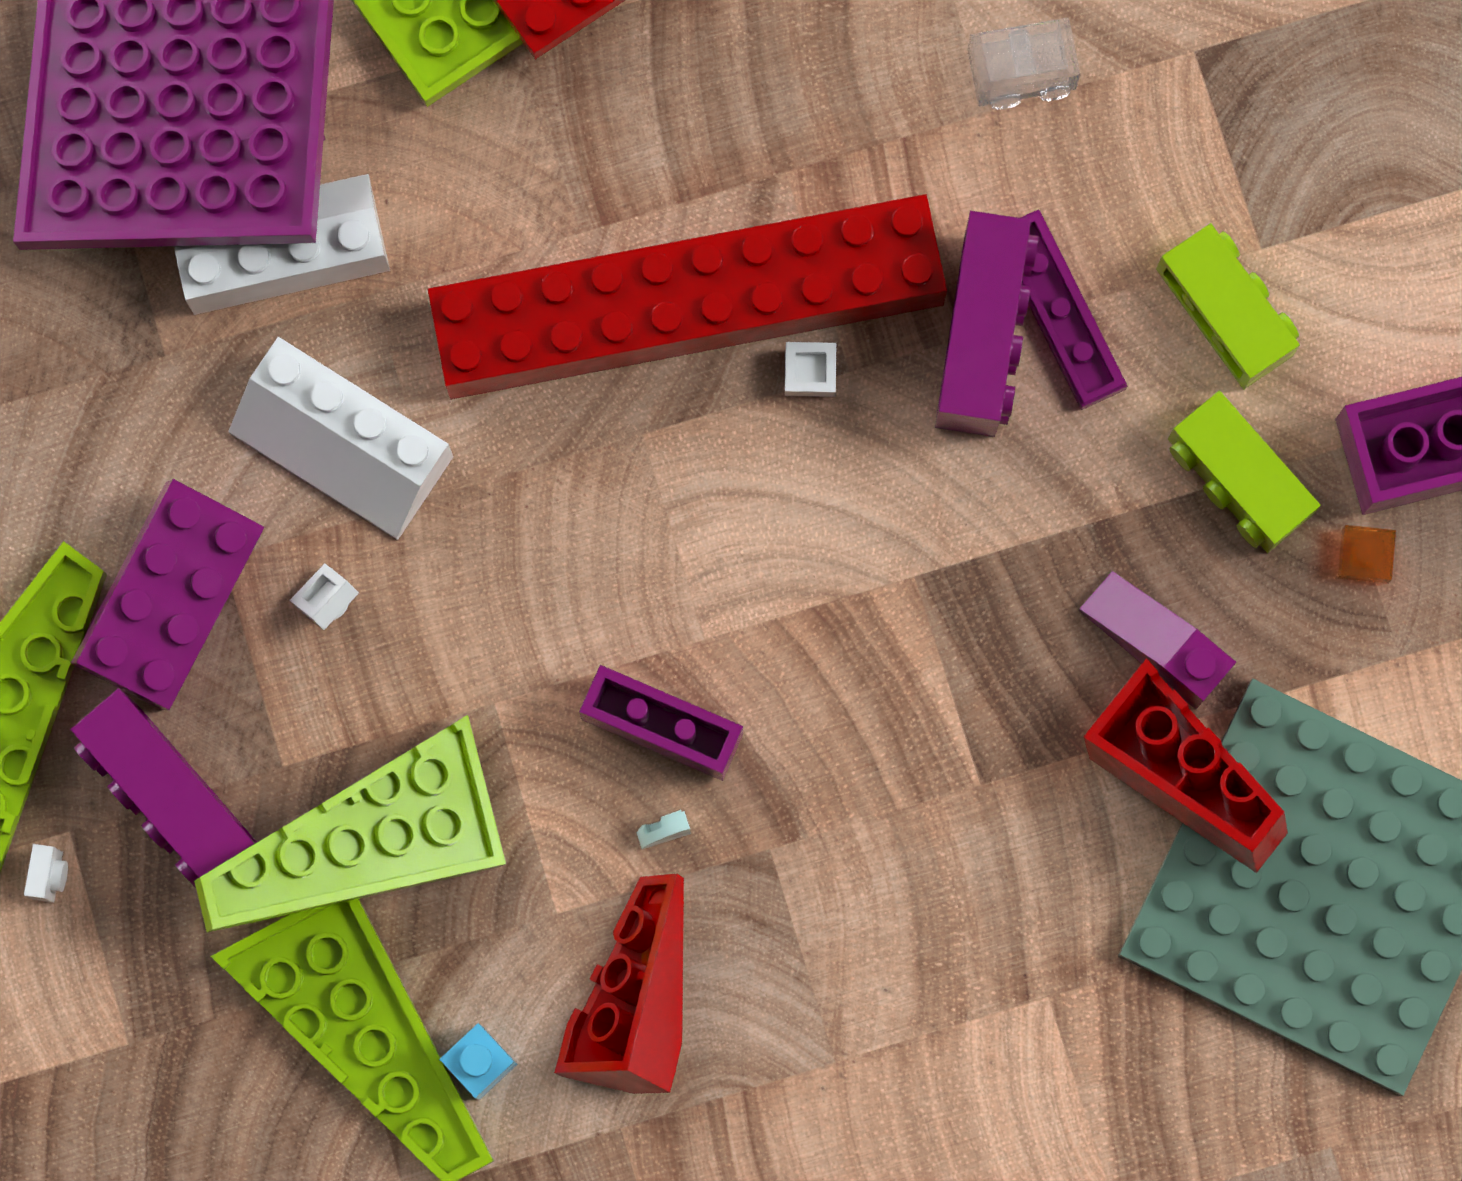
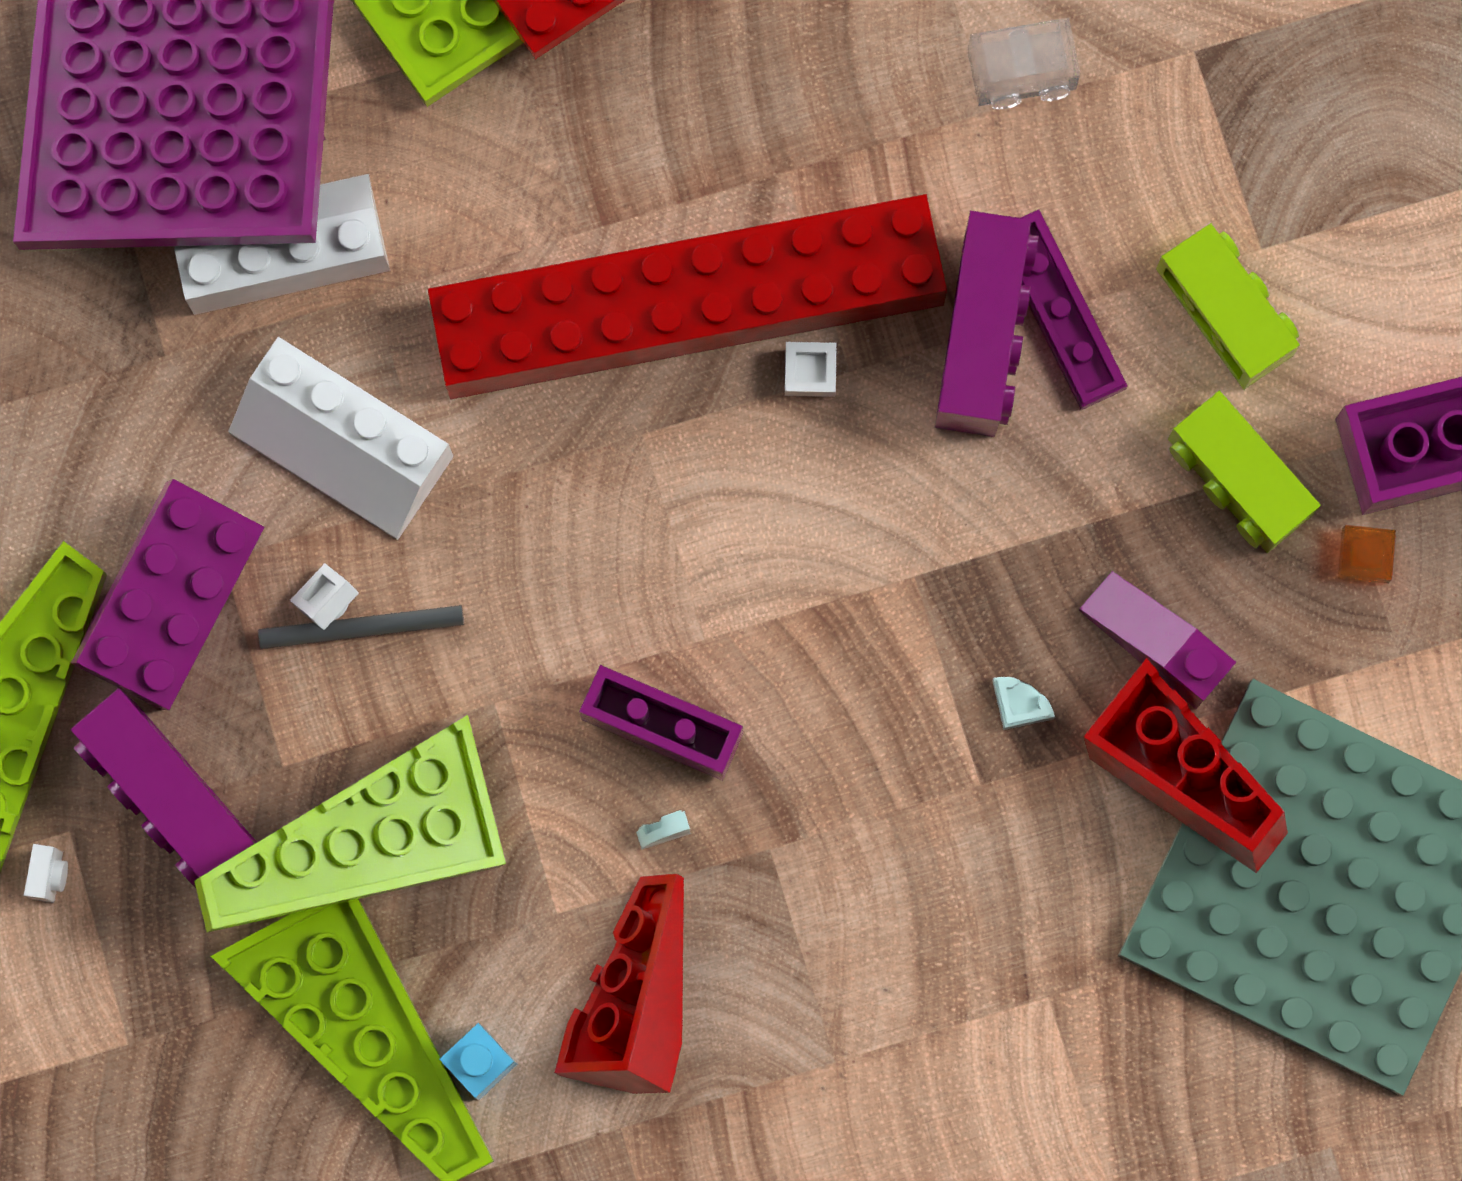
none -> dark grey bar [258,605,464,649]
none -> light aqua tile [992,677,1055,730]

